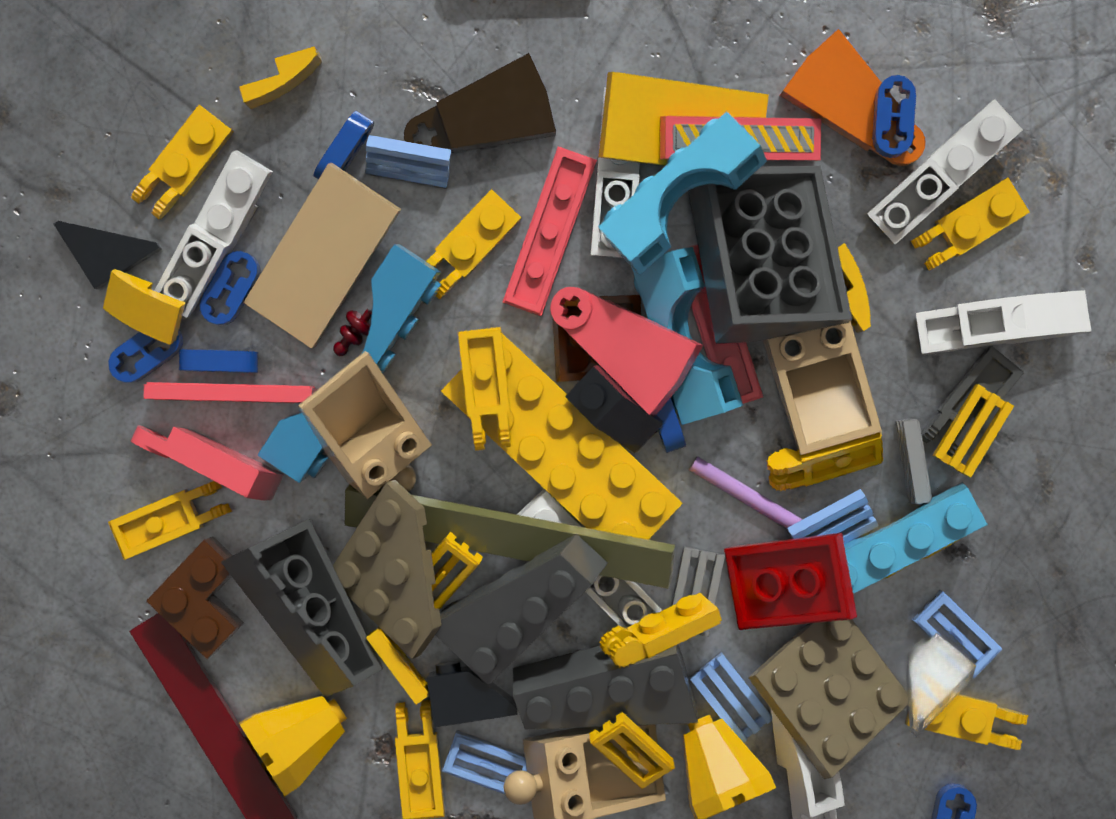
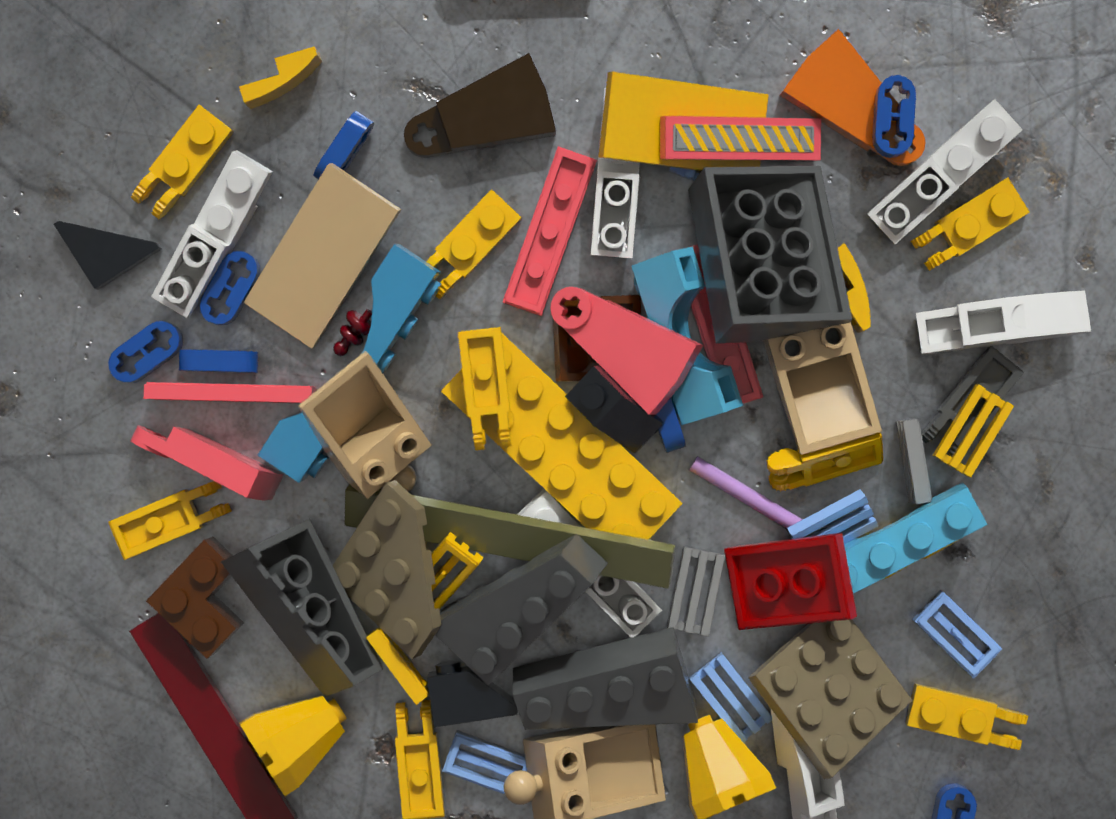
yellow slope [103,269,185,345] -> none
light blue tile [365,135,451,188] -> none
yellow tile [589,712,675,789] -> none
medium azure arch [598,111,767,275] -> none
yellow hinge [599,593,722,668] -> none
clear slope [906,633,976,737] -> none

